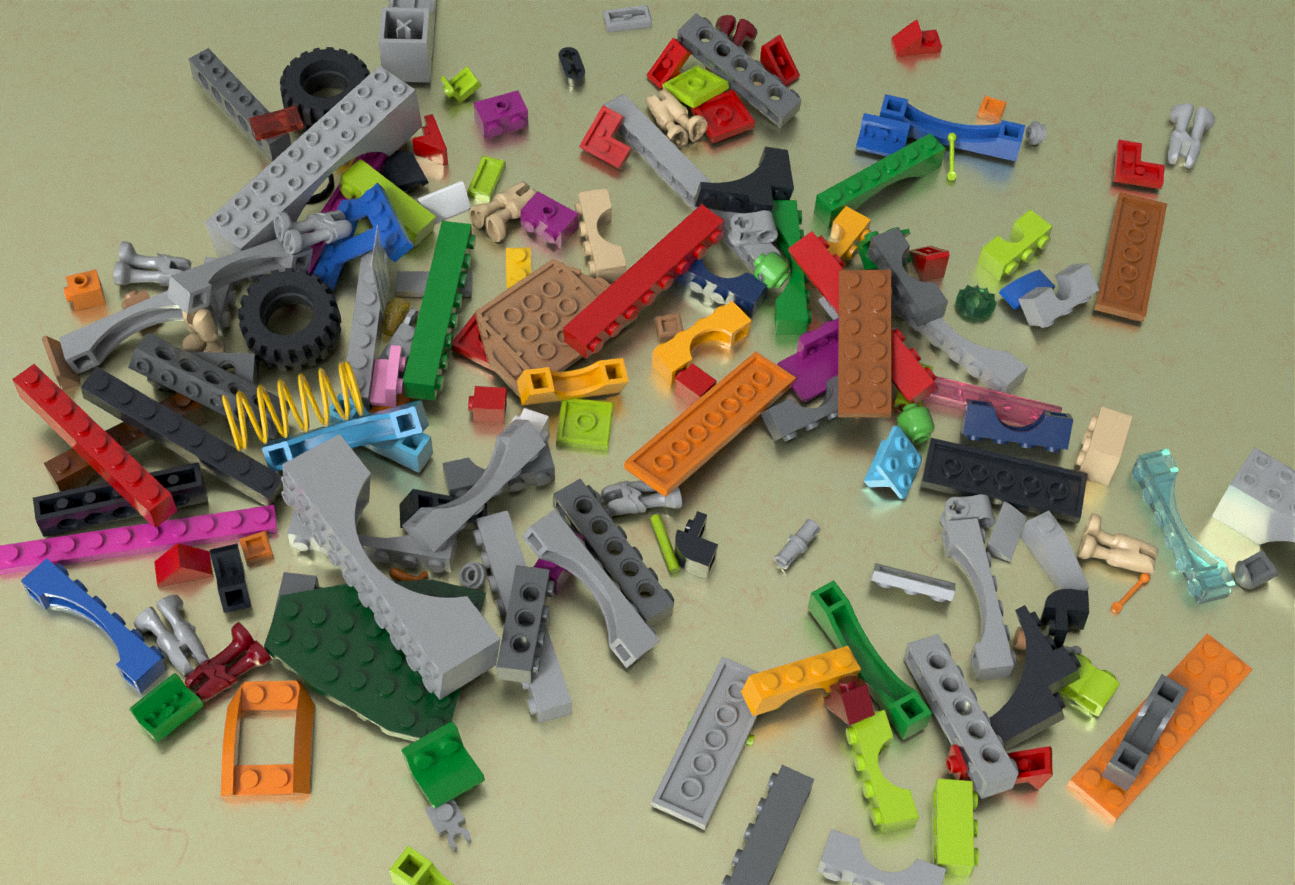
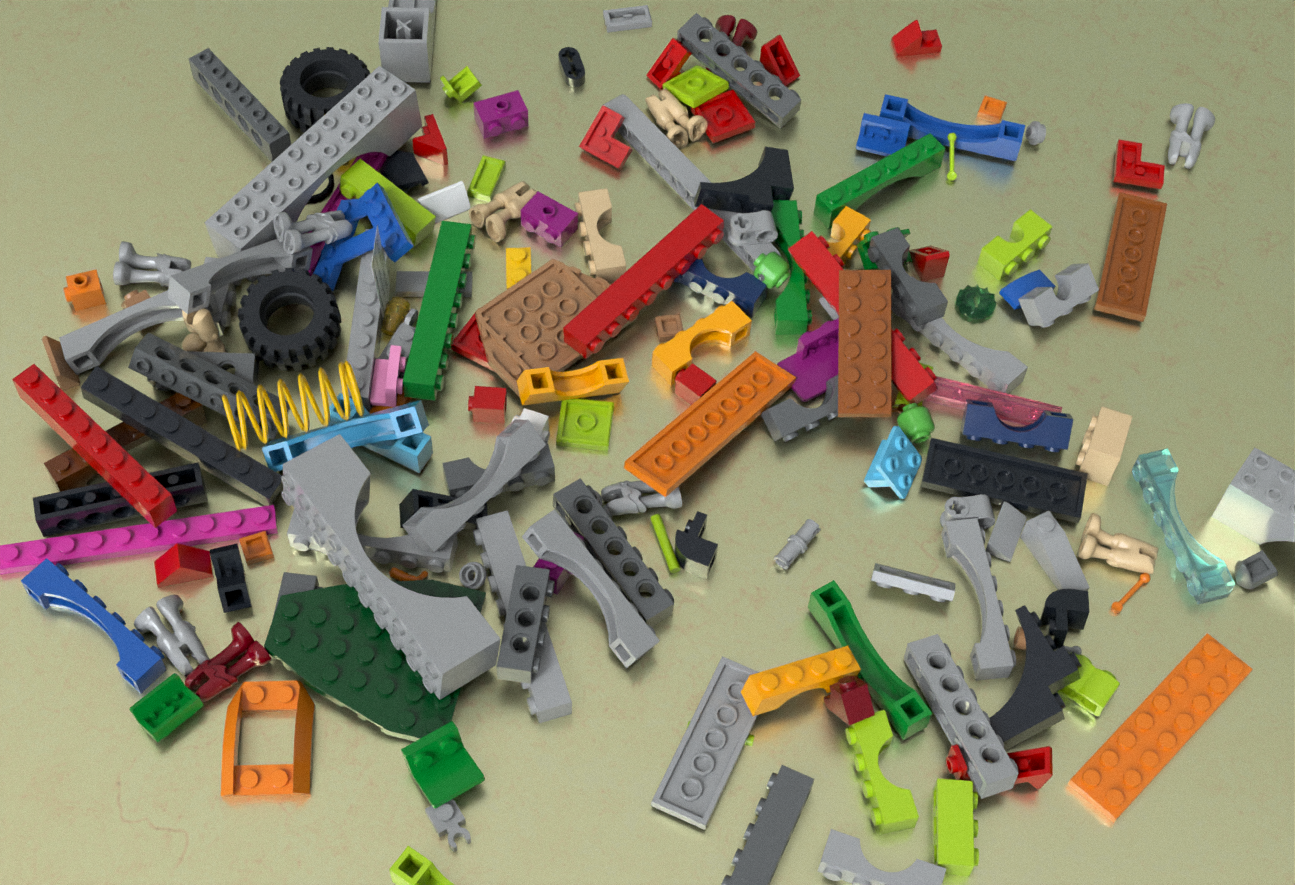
clear red tile [248,106,304,141] -> none
dark grey arch [1101,674,1188,791] -> none

